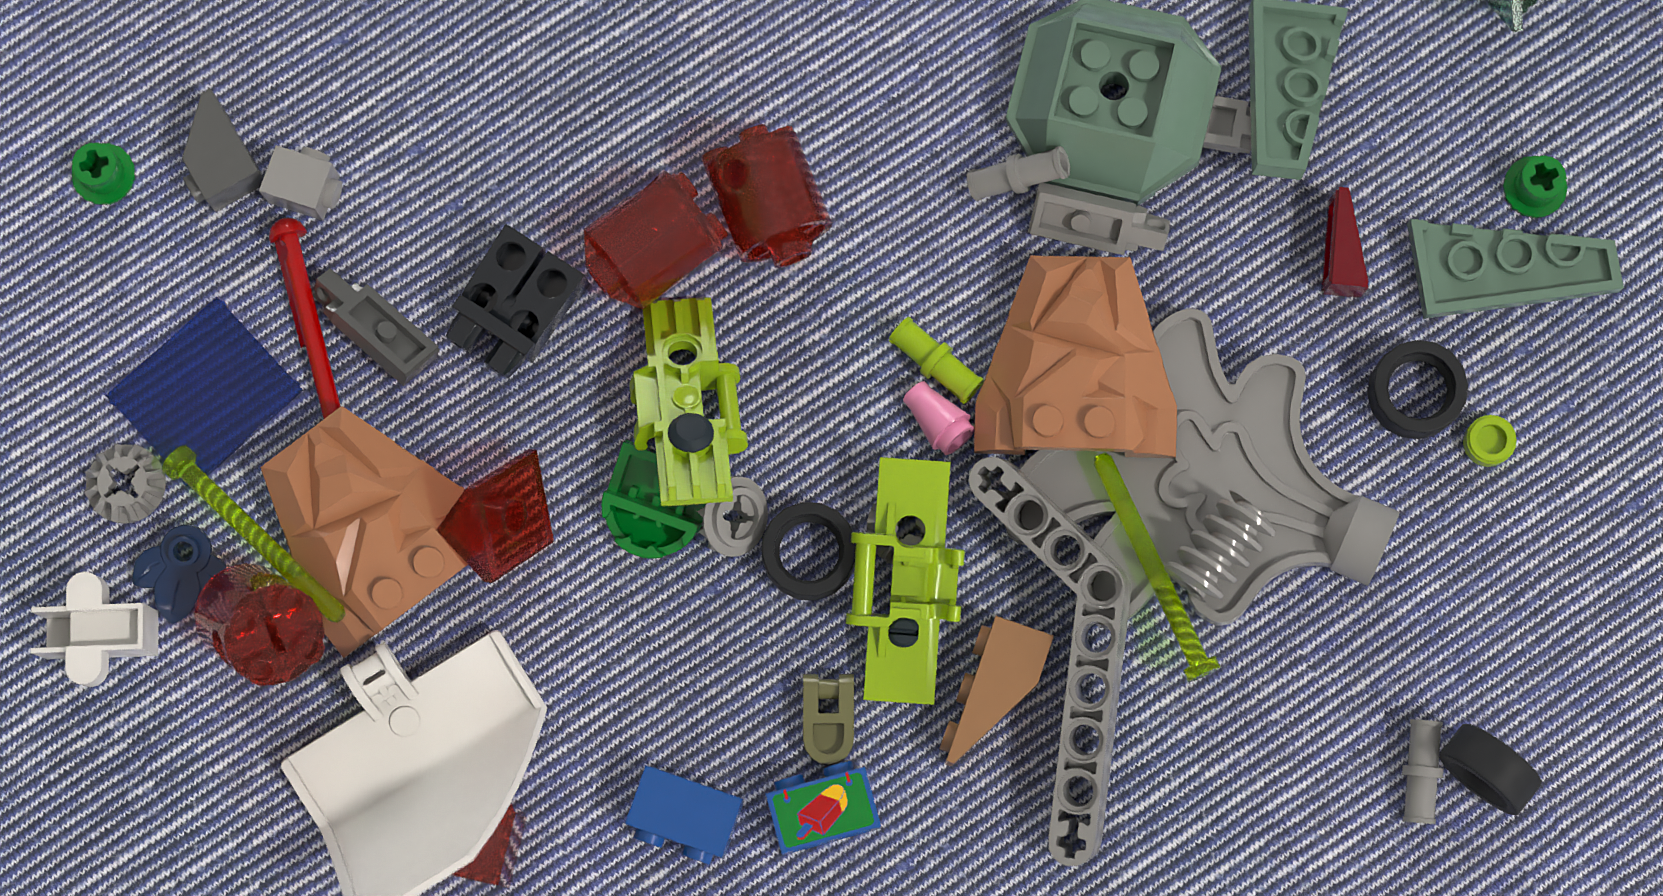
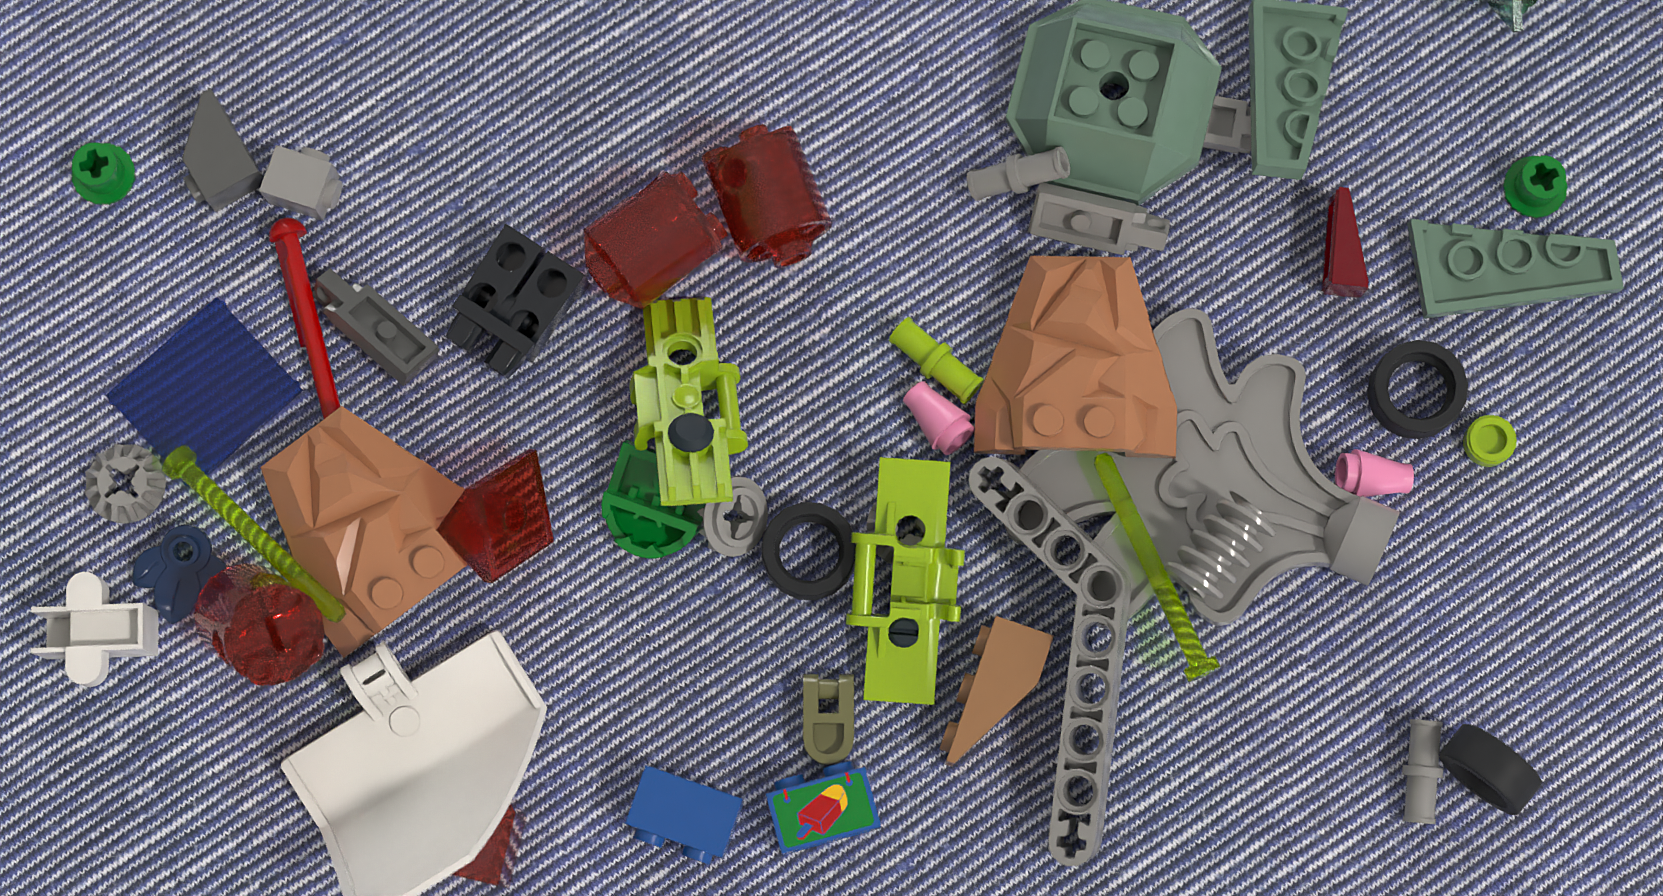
none -> bright pink cone [1335,449,1414,497]

